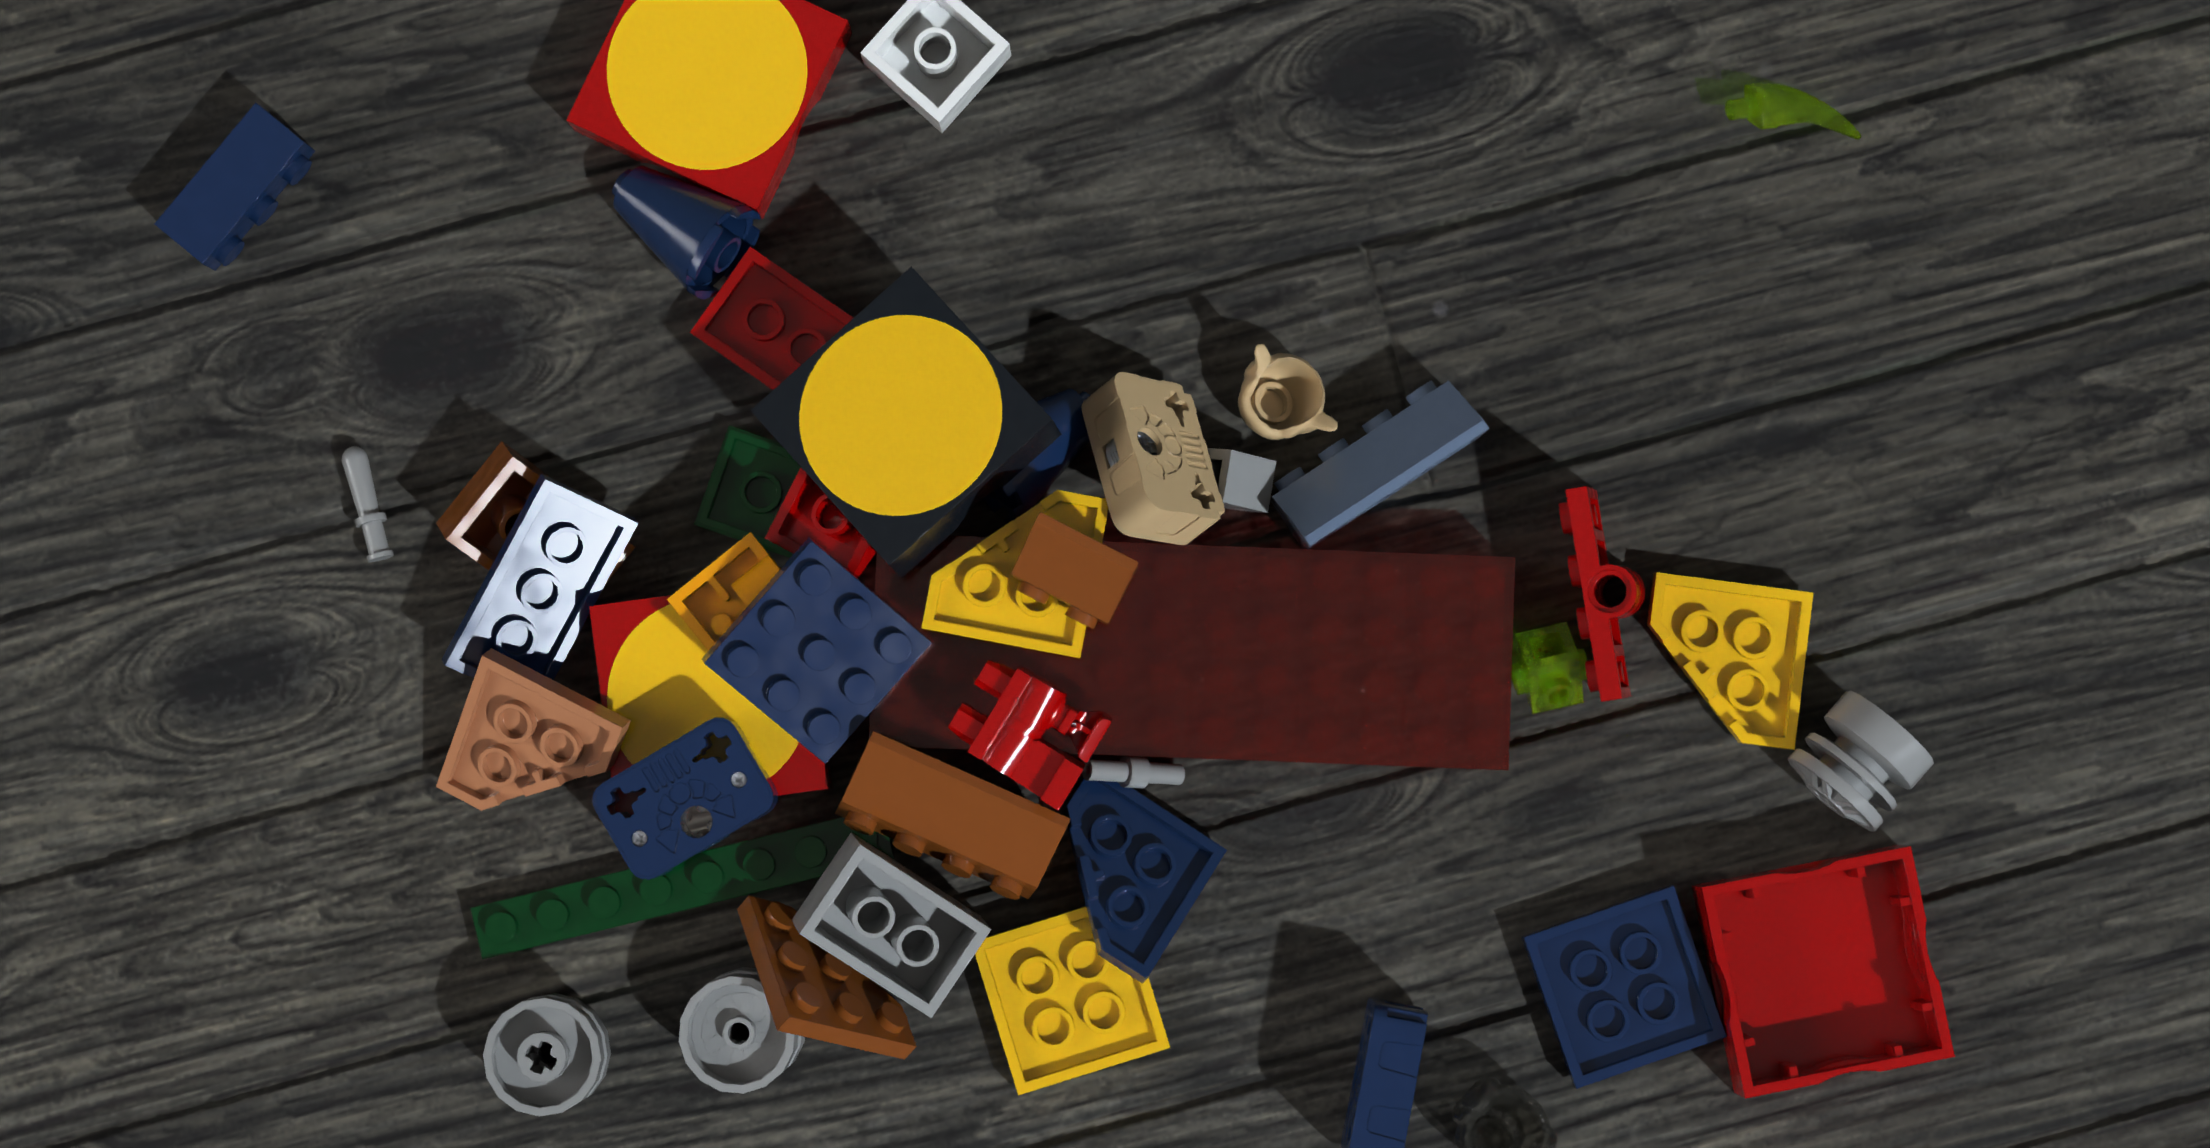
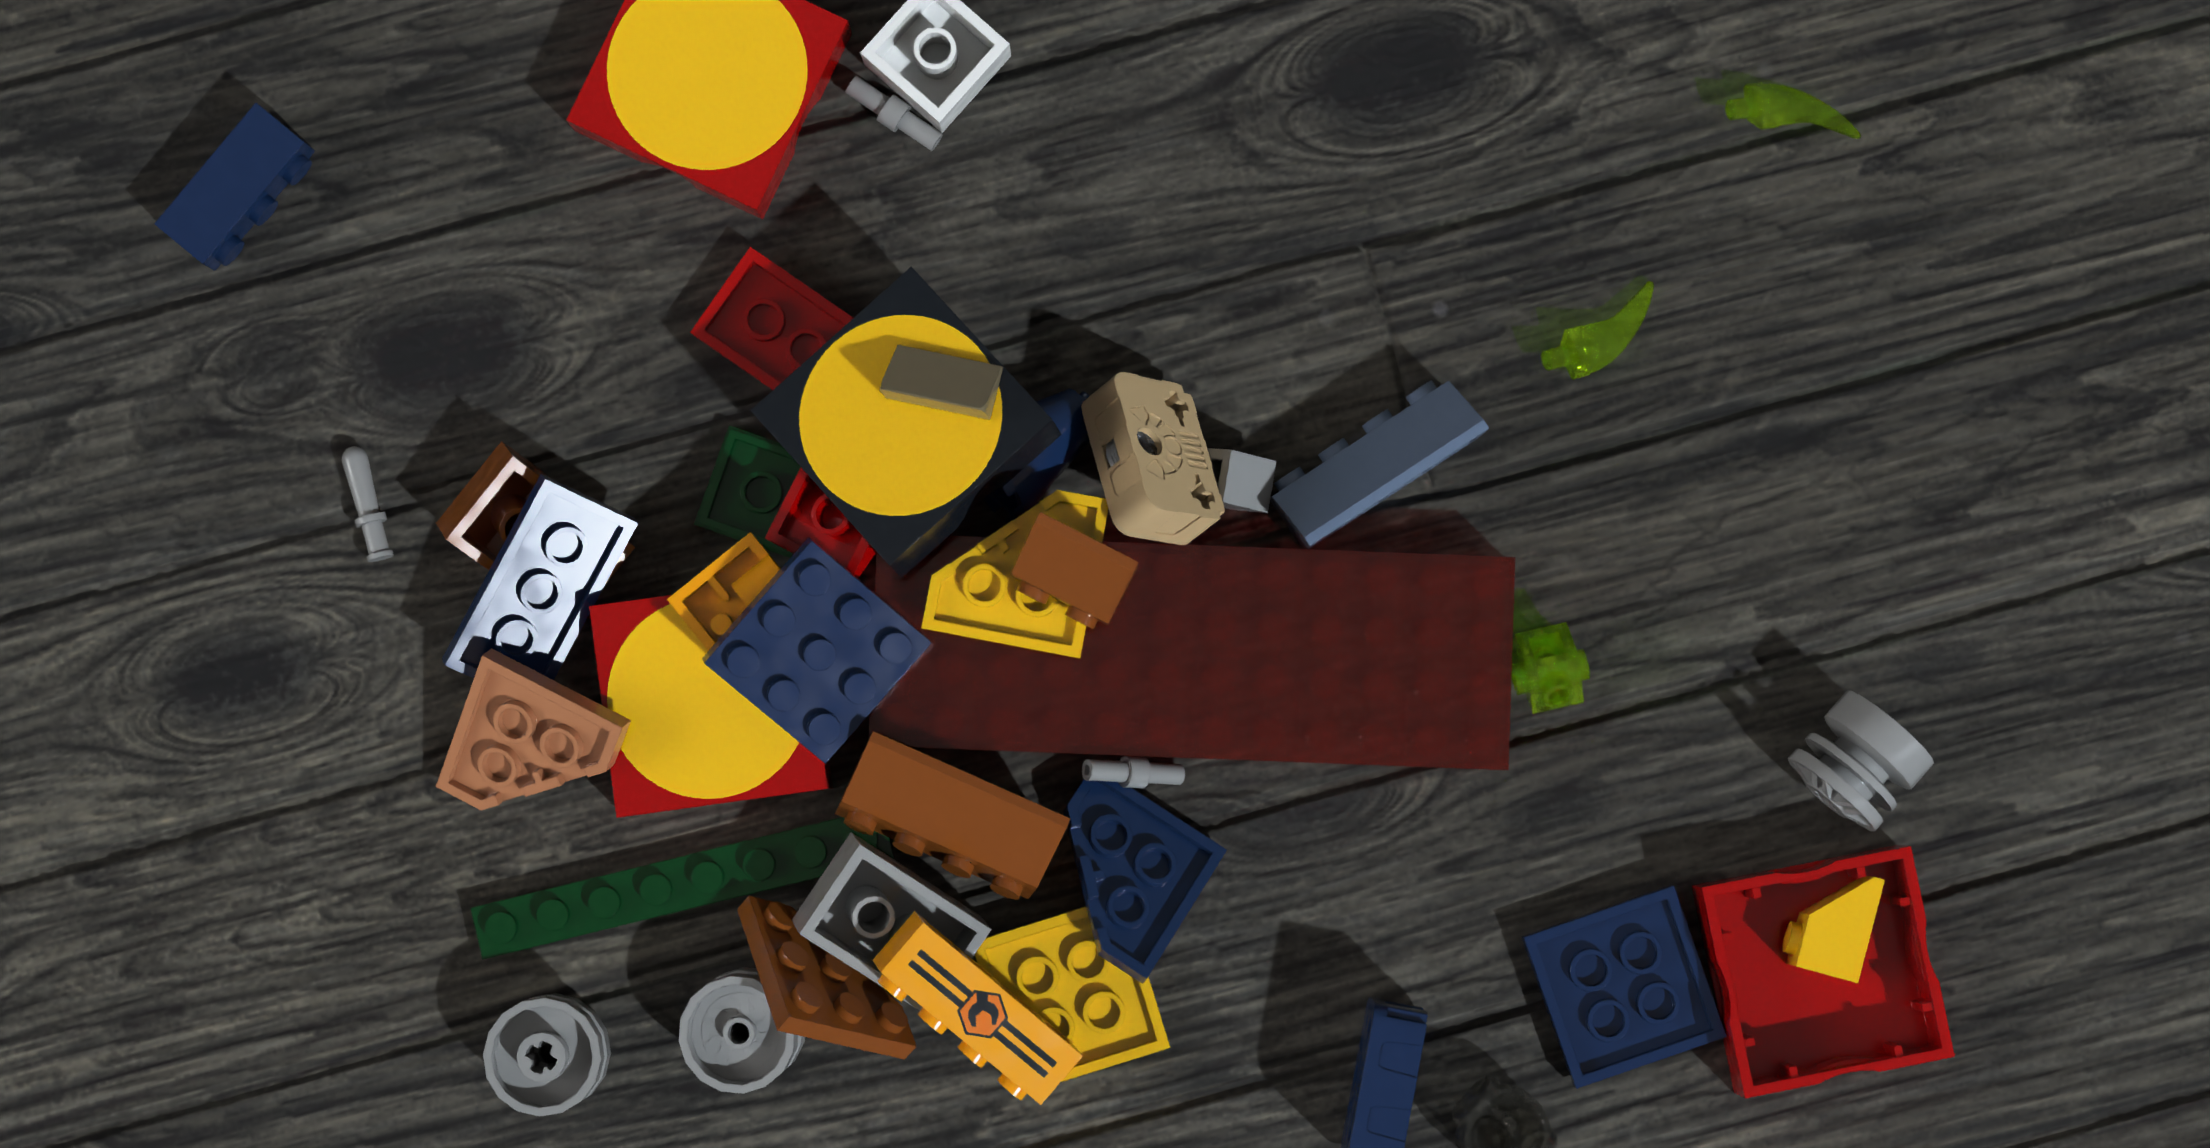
dark blue axle [592,717,778,880] -> none
dark blue cone [612,166,761,300] -> none
red hips [948,659,1113,811] -> none
tan hair [1238,344,1338,440] -> none
red plate [1559,486,1646,702] -> none
yellow plate [1647,572,1814,750] -> none
none -> light grey bar [845,76,943,151]
none -> light orange brick [873,911,1083,1105]
none -> dark tan slope [880,345,1003,420]
none -> clear neon green bar [1541,281,1654,379]
none -> yellow slope [1782,876,1885,983]

